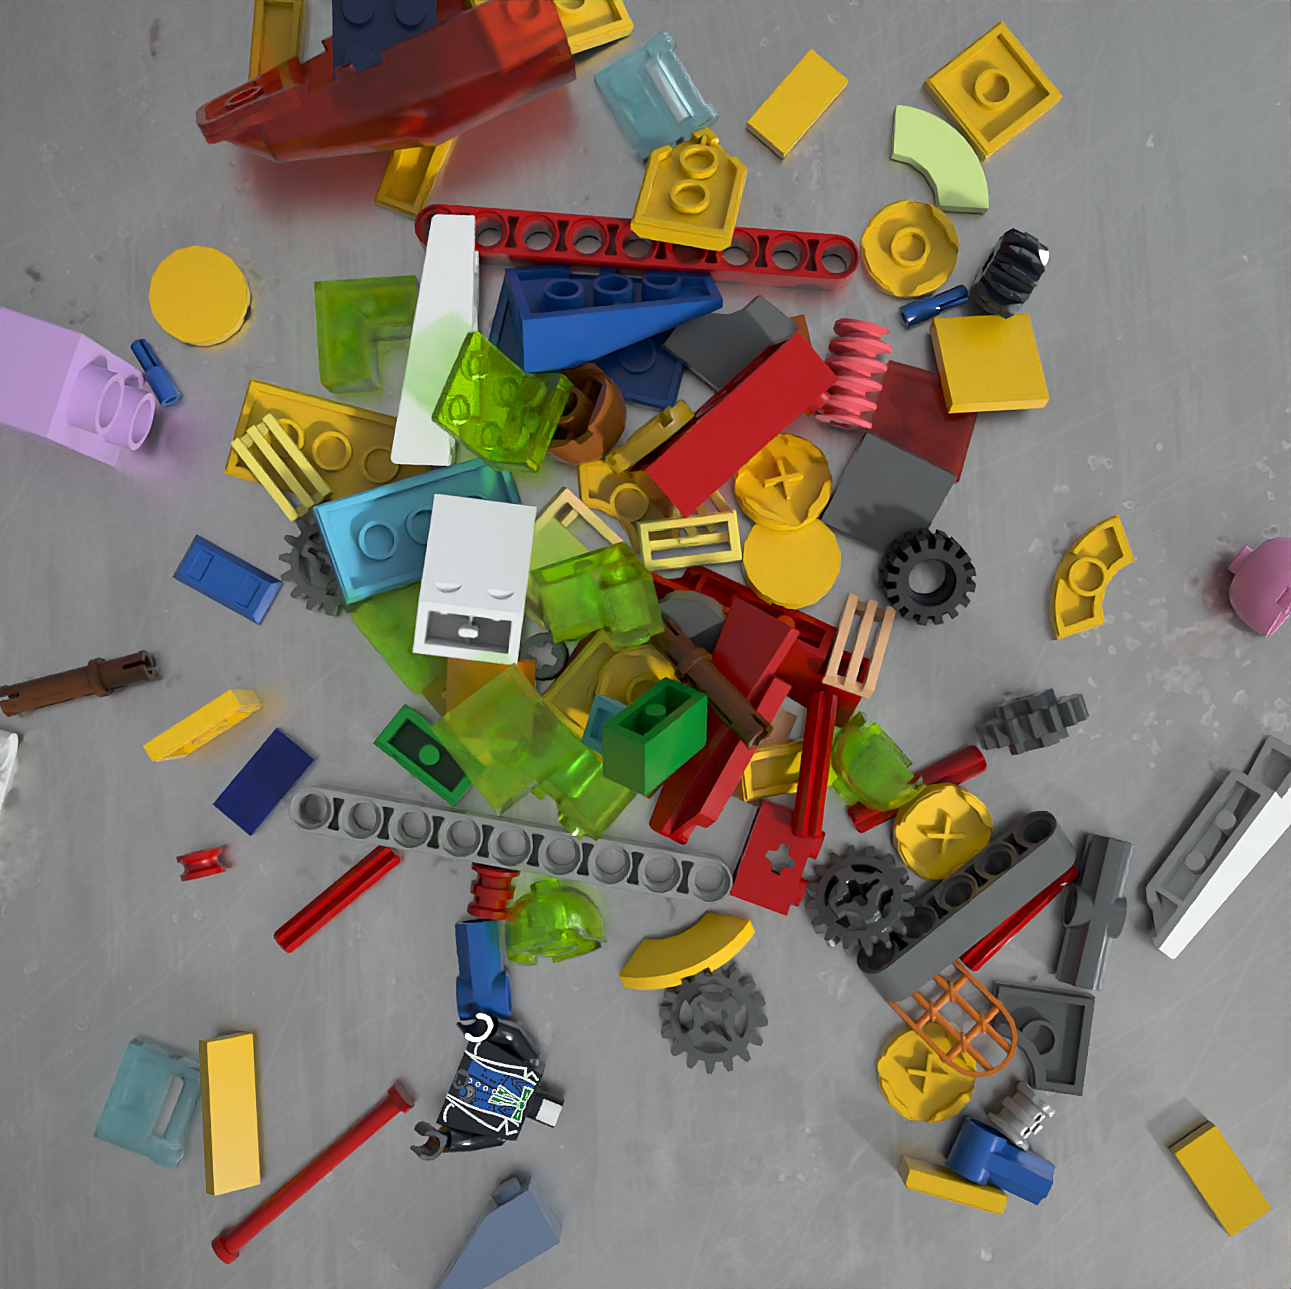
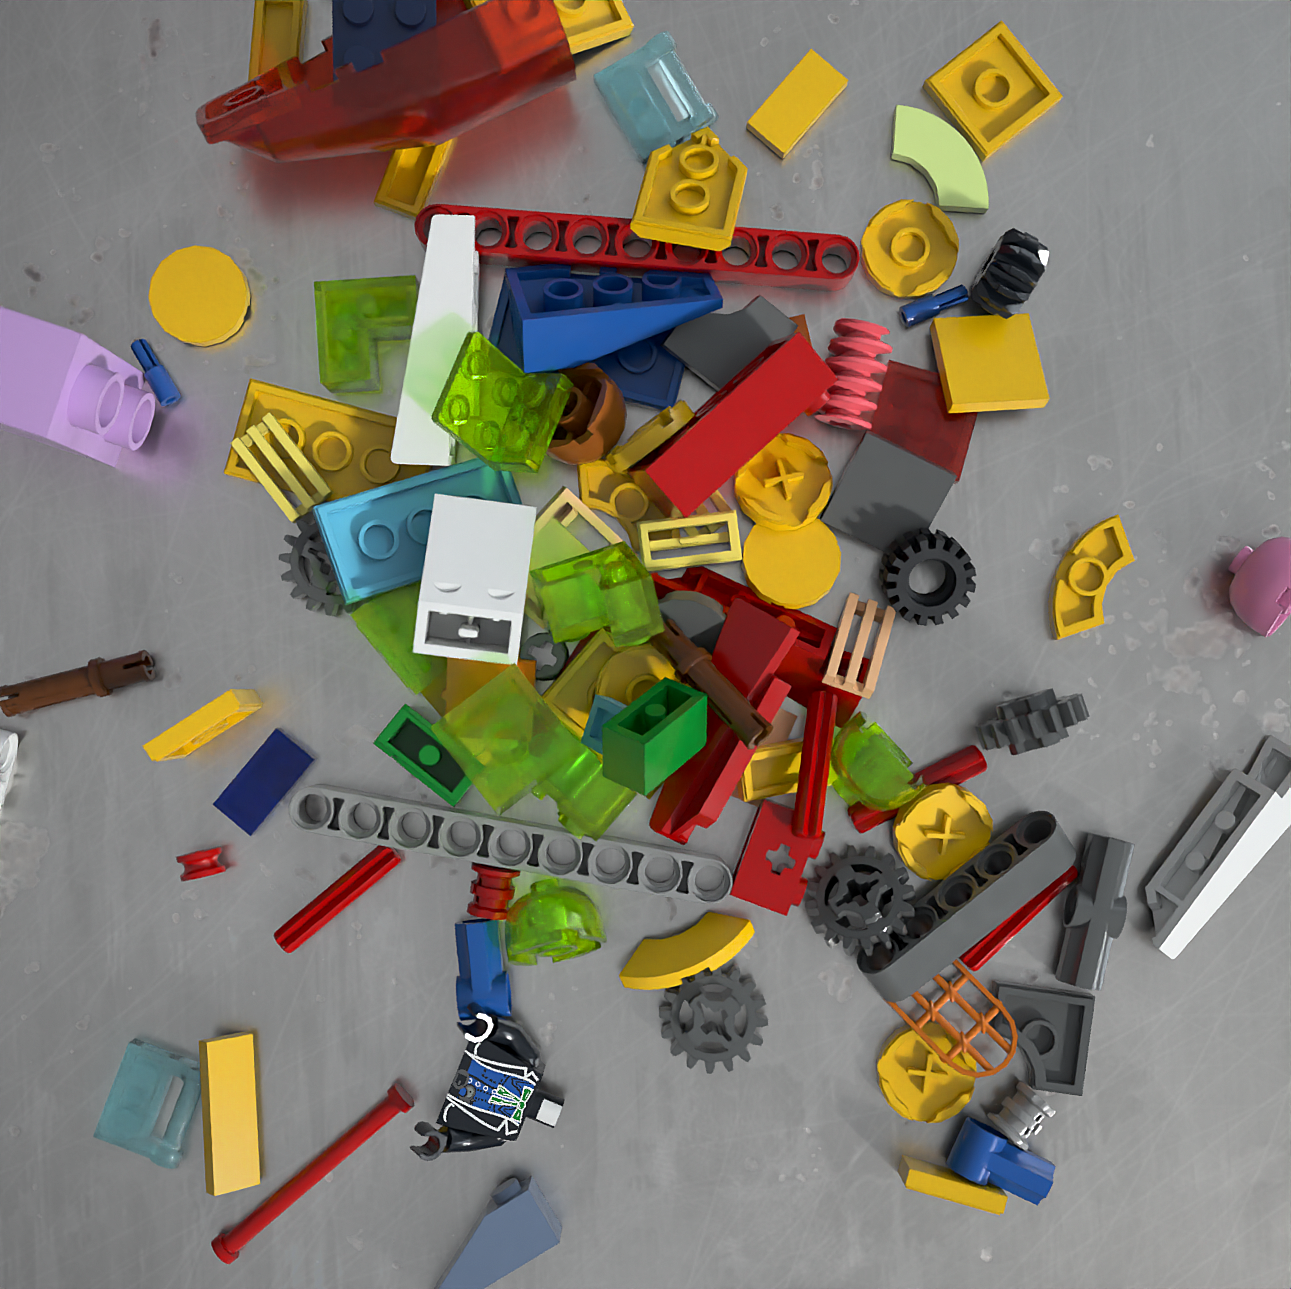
blue tile [172,534,283,625] -> none
yellow tile [1169,1121,1272,1237] -> none

